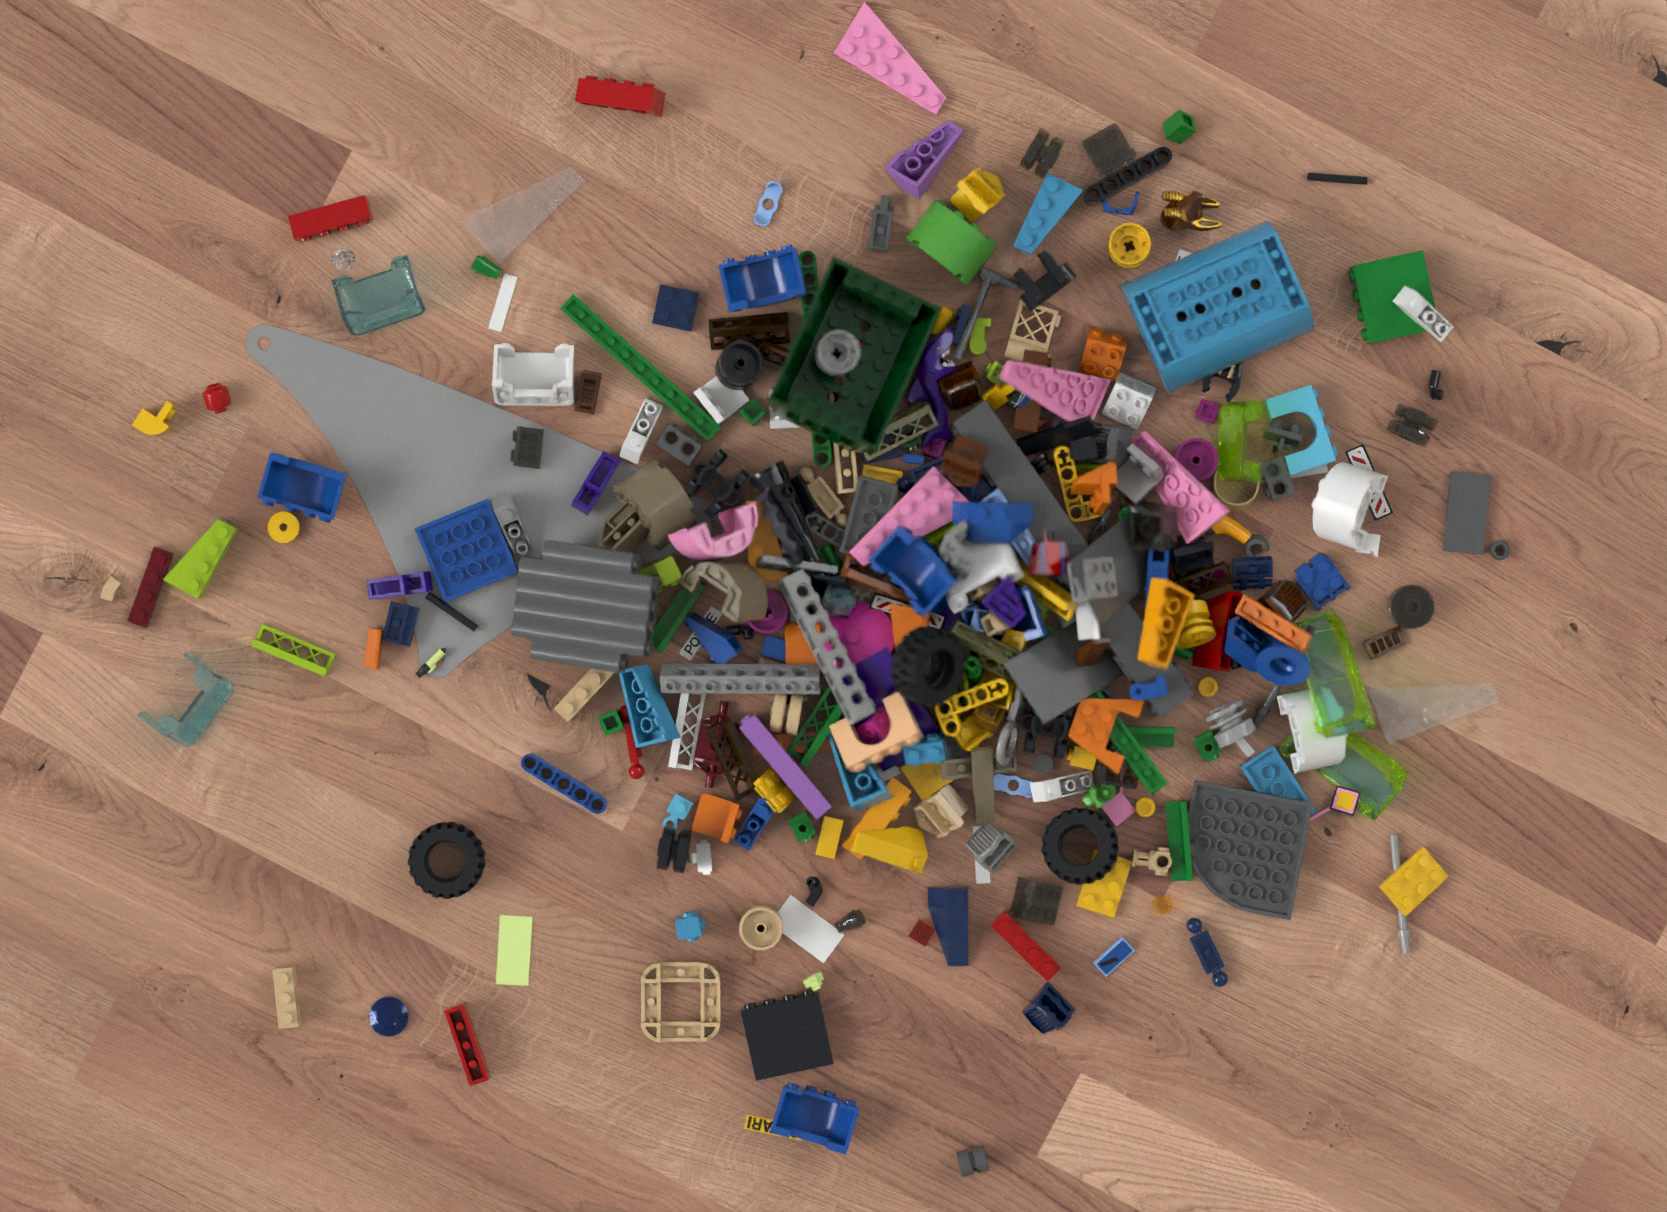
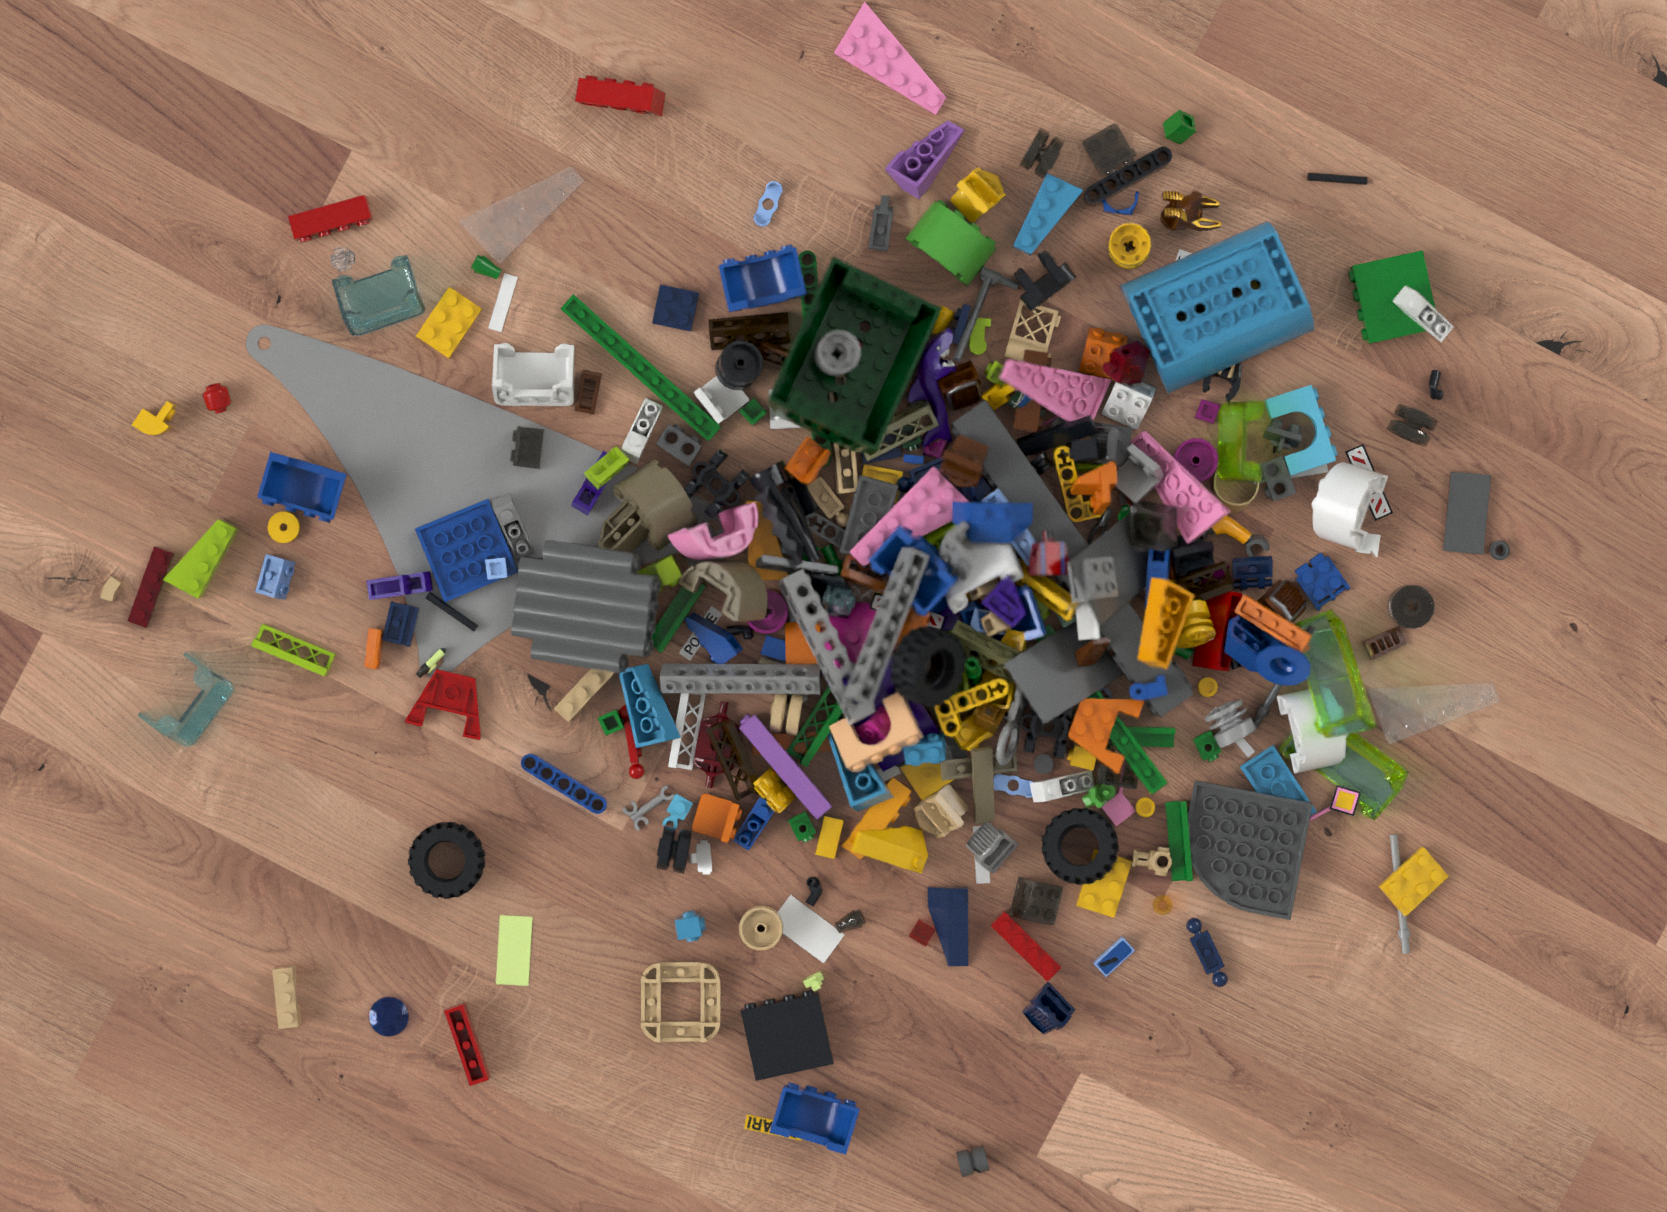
none -> medium blue bracket [255,554,295,600]
none -> red wing [404,669,481,741]
none -> yellow plate [416,287,483,358]
none -> light blue plate [485,558,508,580]
none -> lime hinge [584,447,630,490]
none -> light grey bar [622,785,675,831]
none -> orange bracket [784,437,831,484]
none -> light grey brick [844,547,930,705]
none -> dark red torso [1103,341,1150,383]

